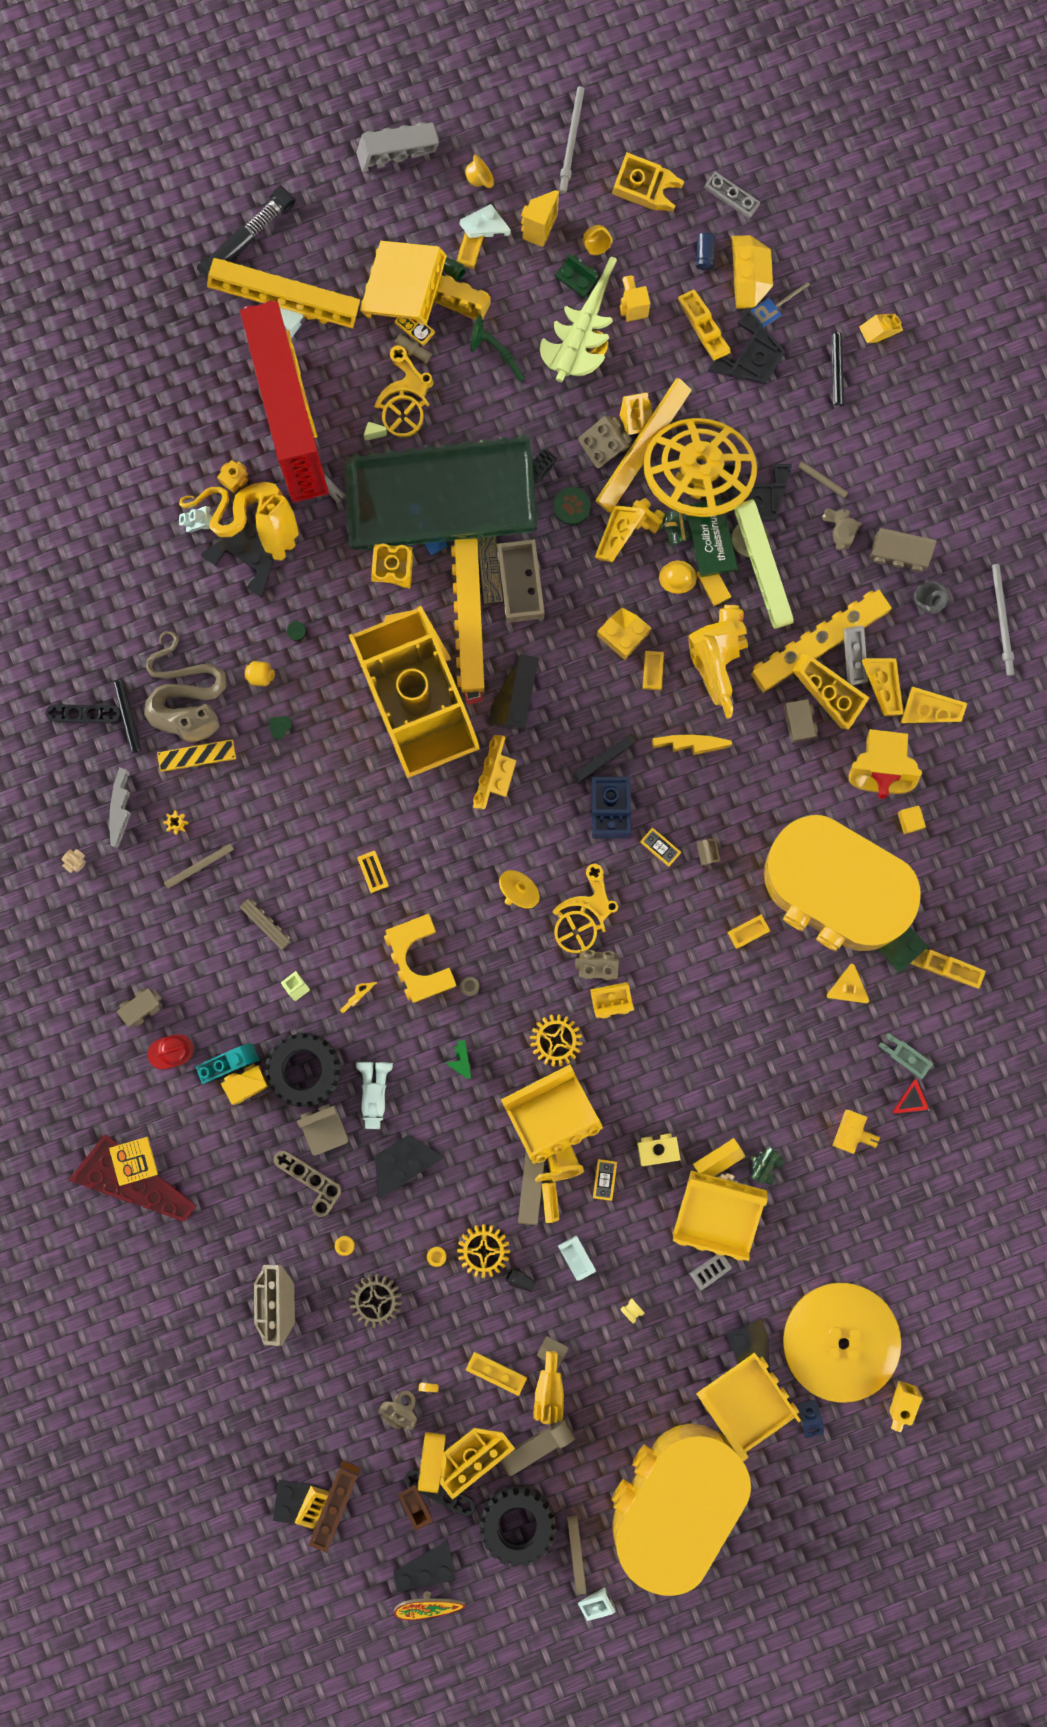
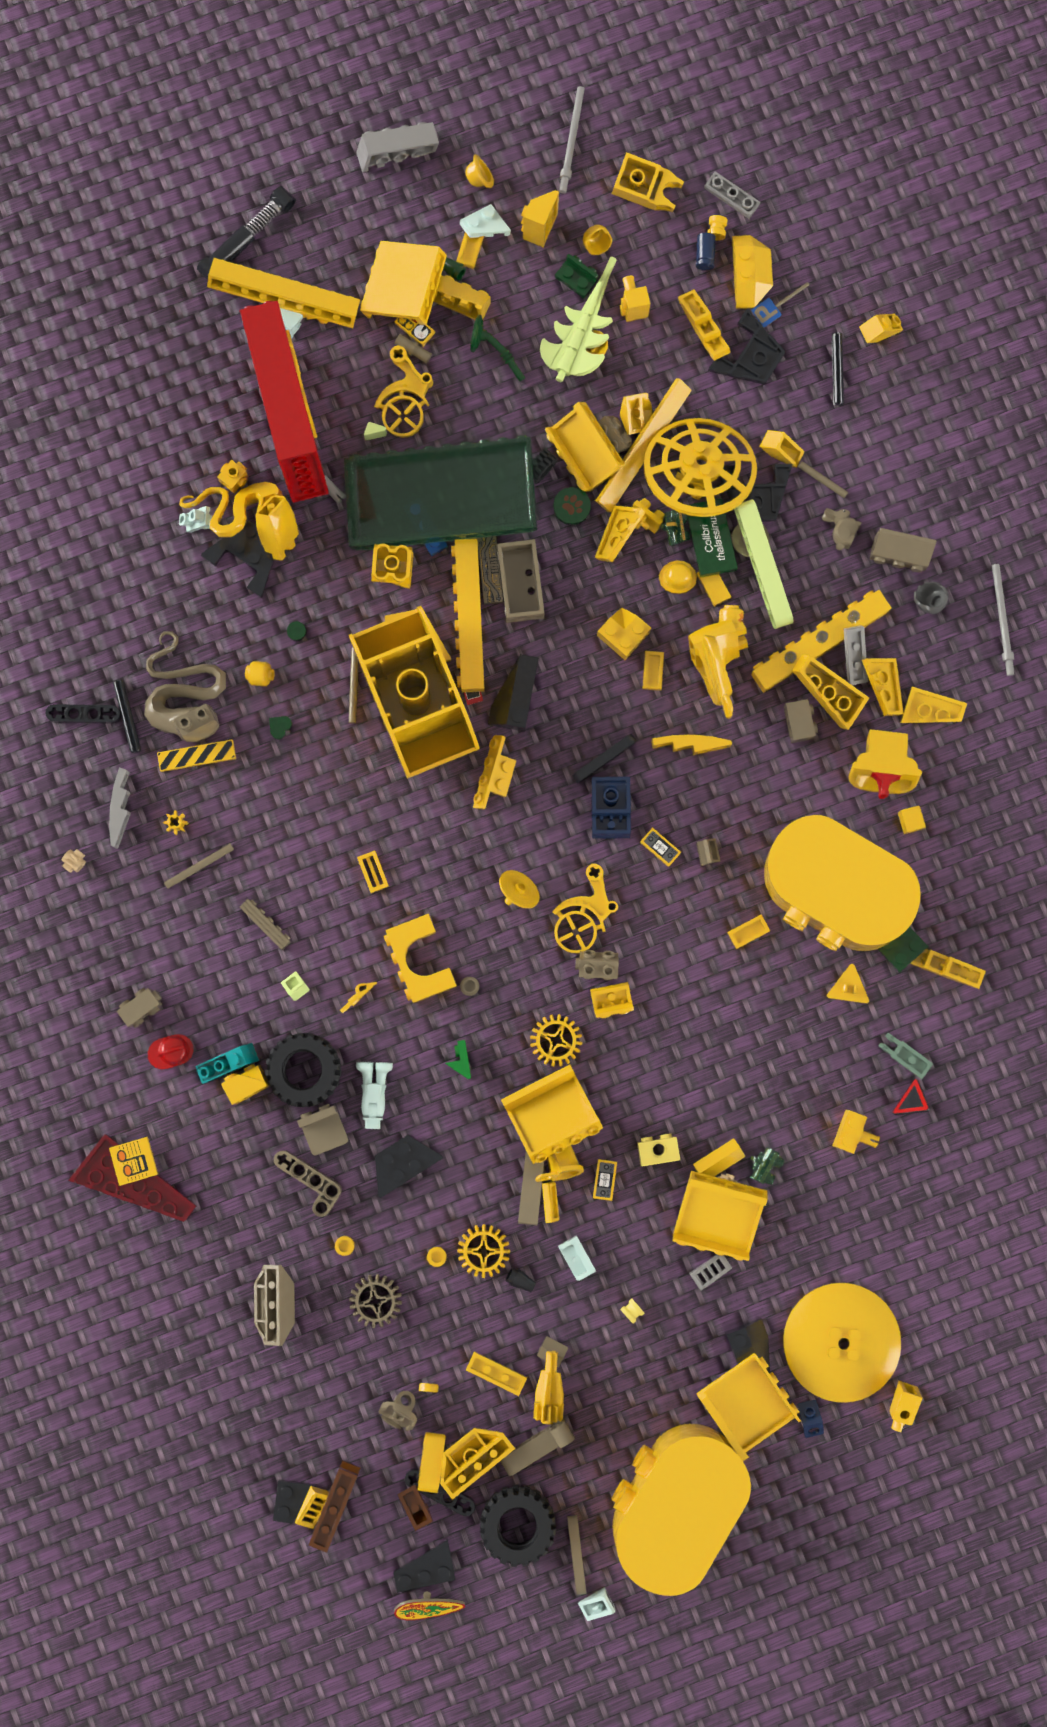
none -> dark tan bar [348,648,359,724]
none -> yellow panel [545,402,625,492]
none -> yellow wheel [707,215,728,241]
none -> yellow slope [760,430,805,468]

